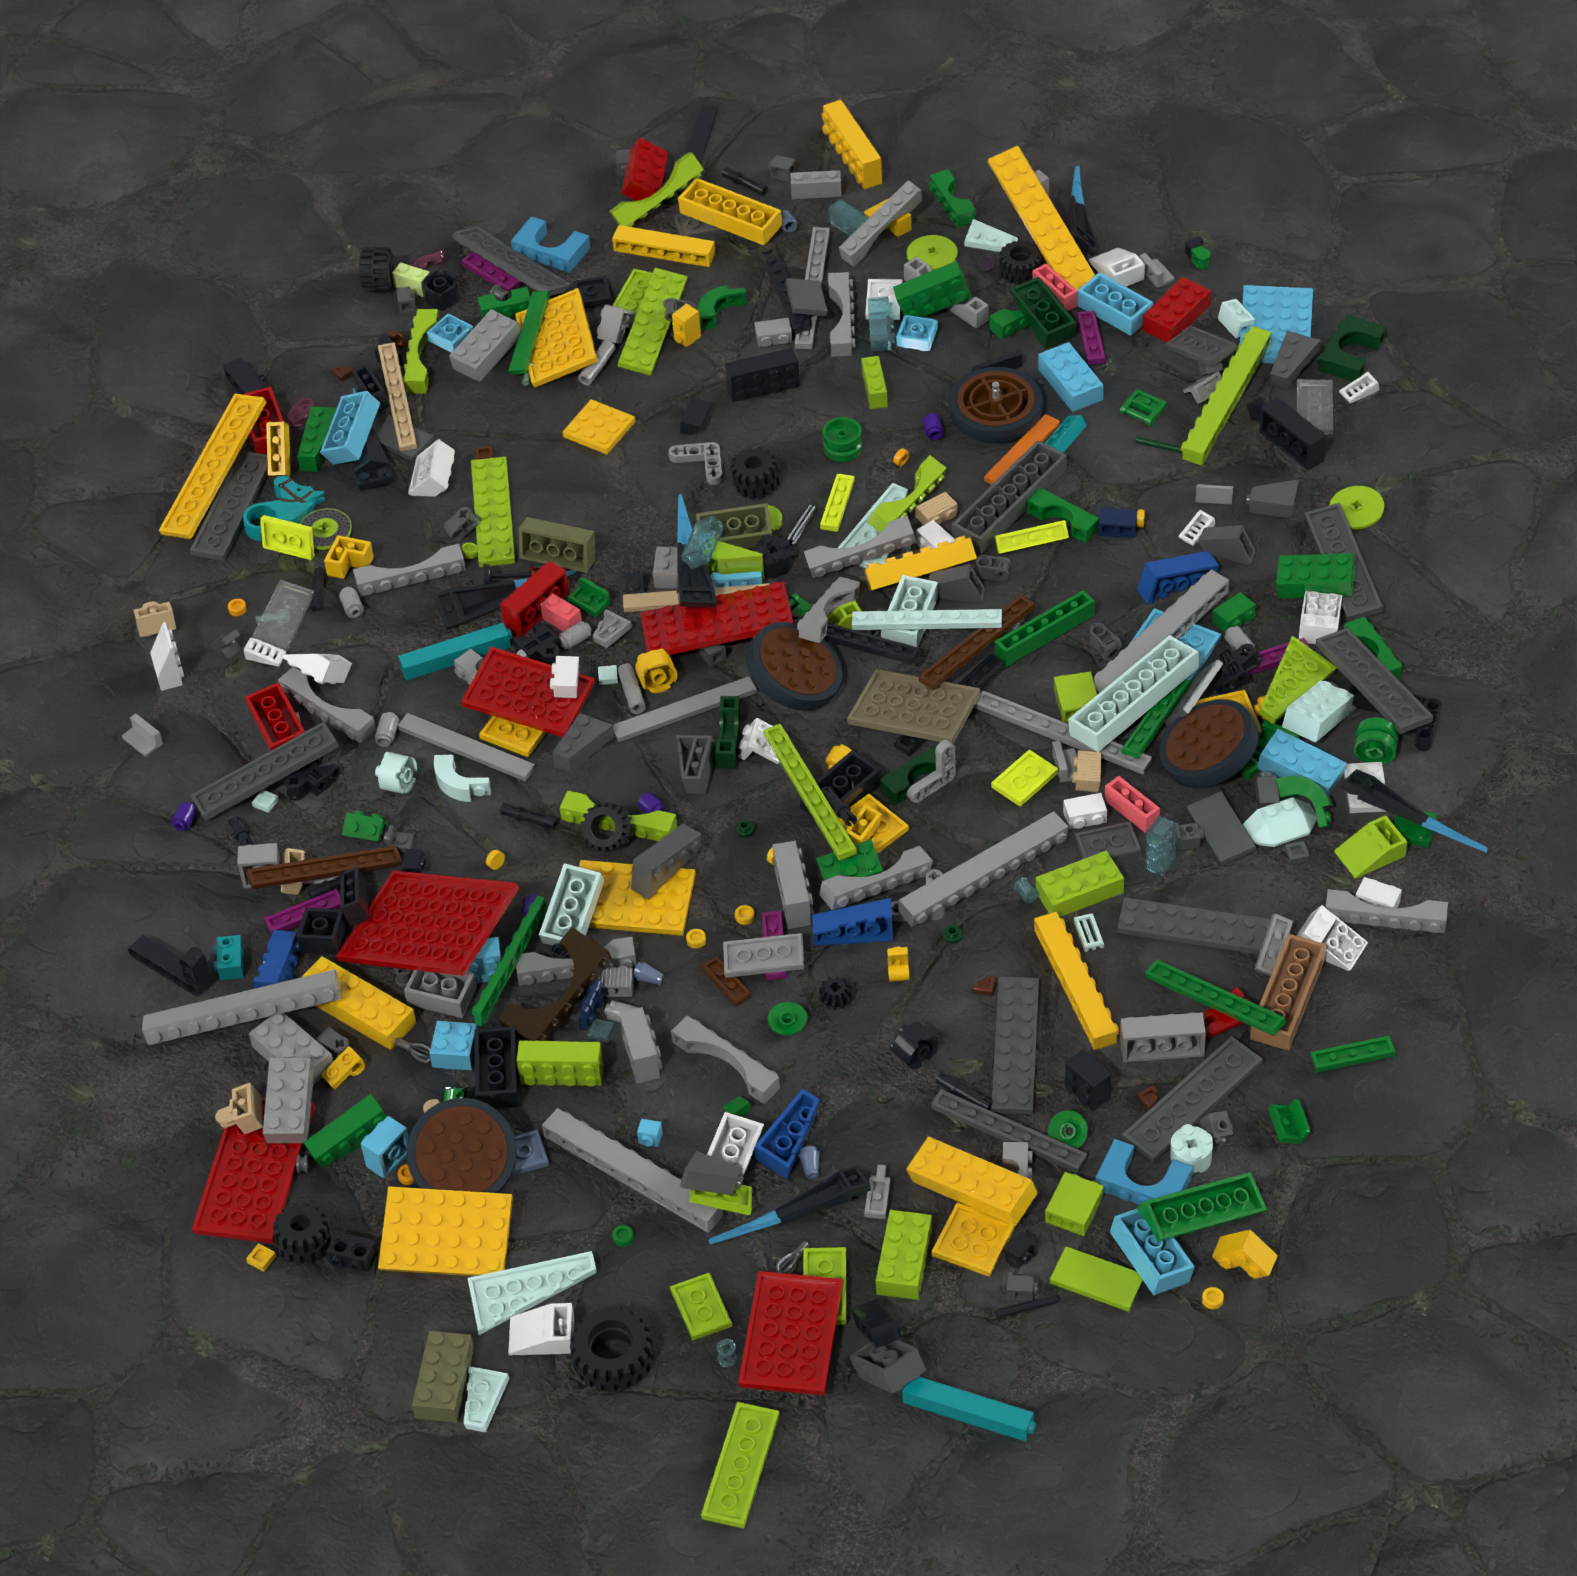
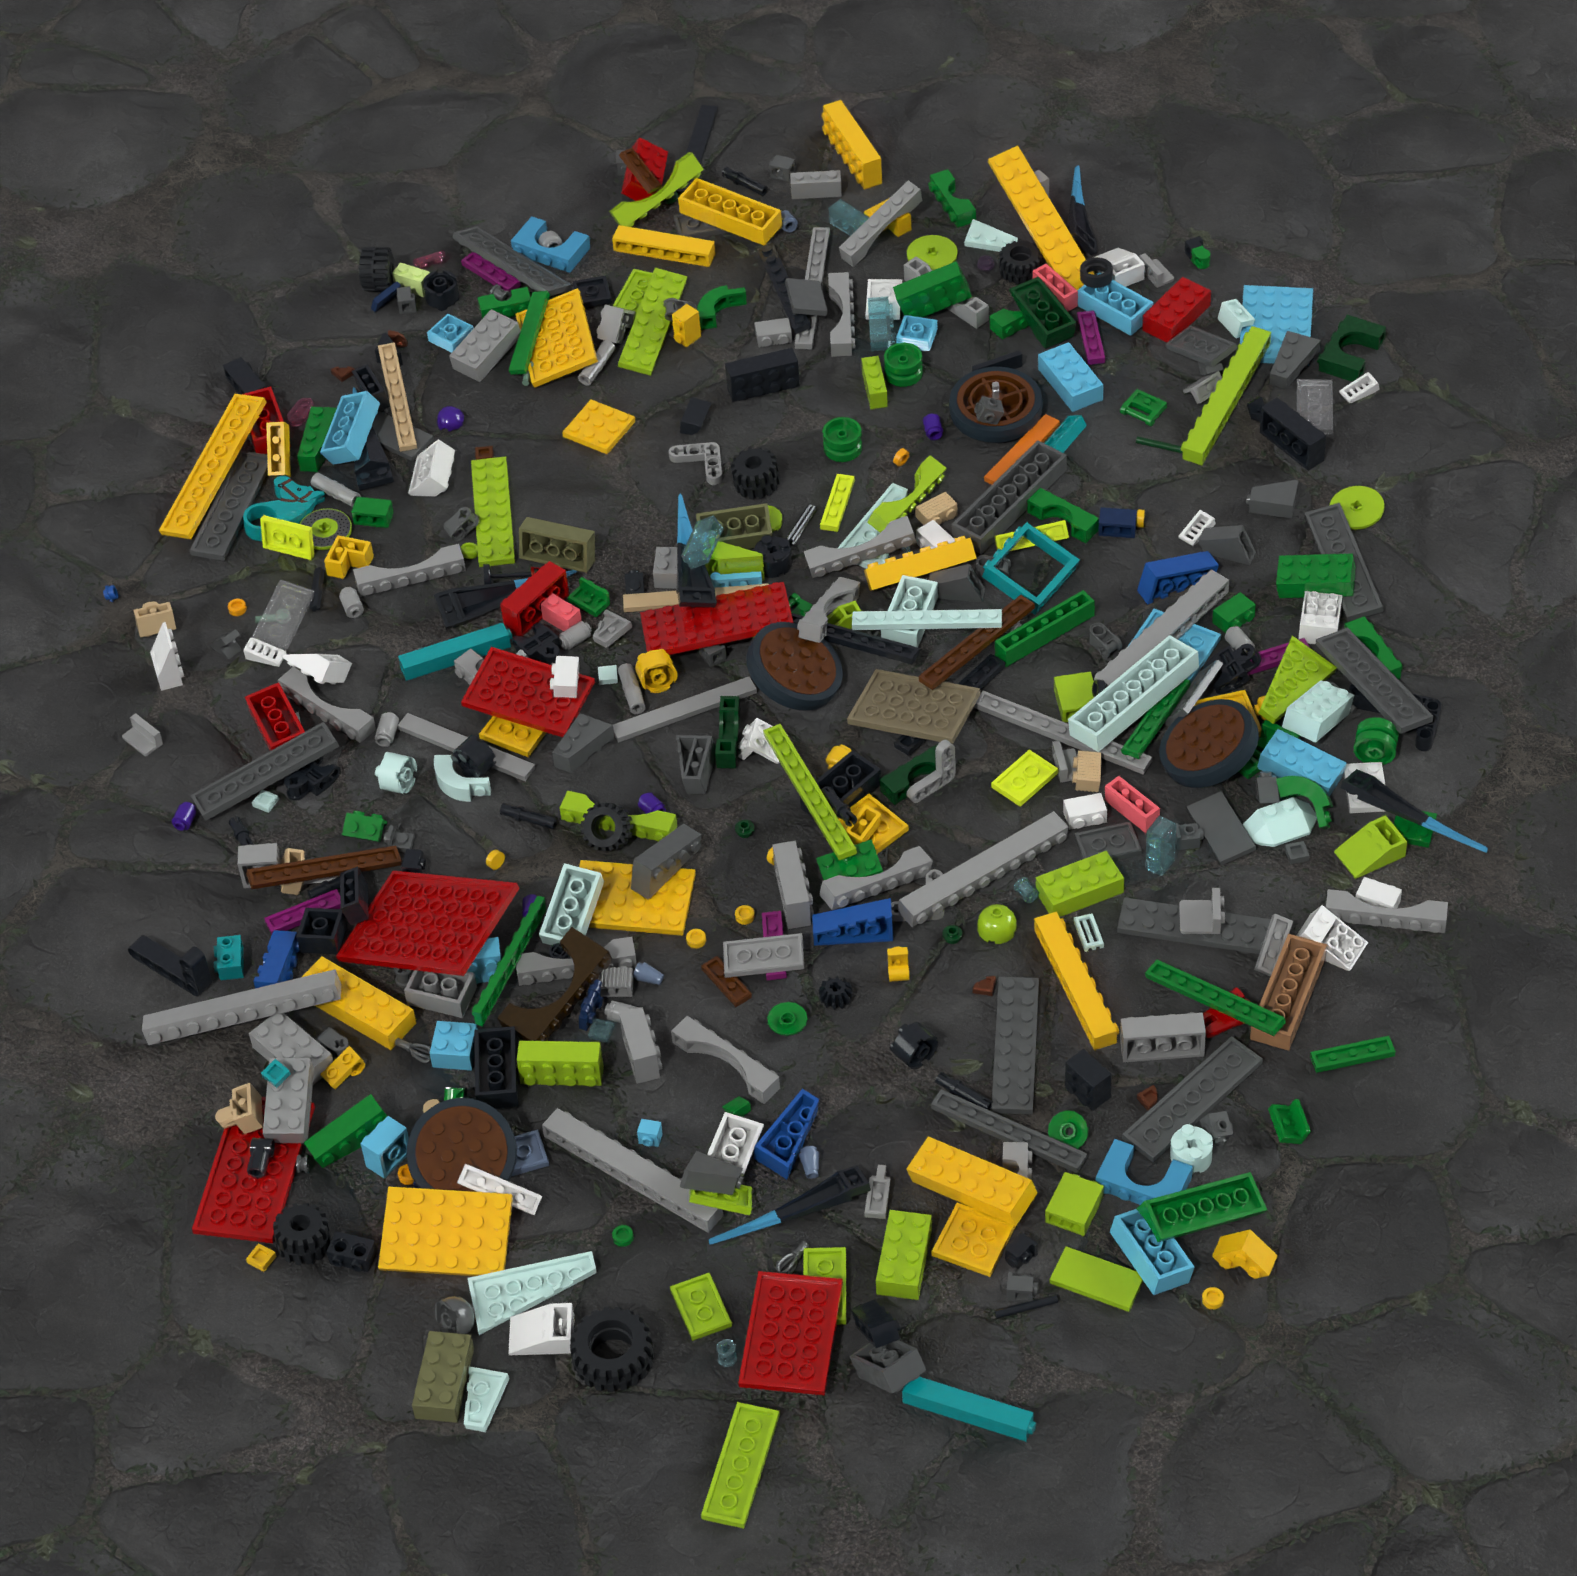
lime arch [402,309,440,394] -> none
light grey panel [1196,484,1233,505] -> none
none -> blue plate [103,585,119,602]
none -> black piece [247,1138,275,1178]
none -> teal plate [261,1059,291,1088]
none -> light grey axle [311,472,361,507]
none -> green brick [352,497,394,528]
none -> dark blue tile [371,282,401,312]
none -> dark grey cylinder [434,1296,475,1334]
none -> dark purple hair [436,406,464,432]
none -> black brick [451,735,496,778]
none -> white tile [457,1164,542,1215]
none -> light grey head [539,231,563,248]
none -> reddish brown tile [619,148,662,194]
none -> green wheel [884,342,923,387]
none -> dark grey brick [974,396,1004,425]
none -> lime cylinder [977,904,1017,944]
none -> teal window [982,522,1080,615]
none -> black tyre [1080,257,1113,288]
none -> black tile [1092,680,1106,697]
none -> light grey bracket [1179,888,1225,934]

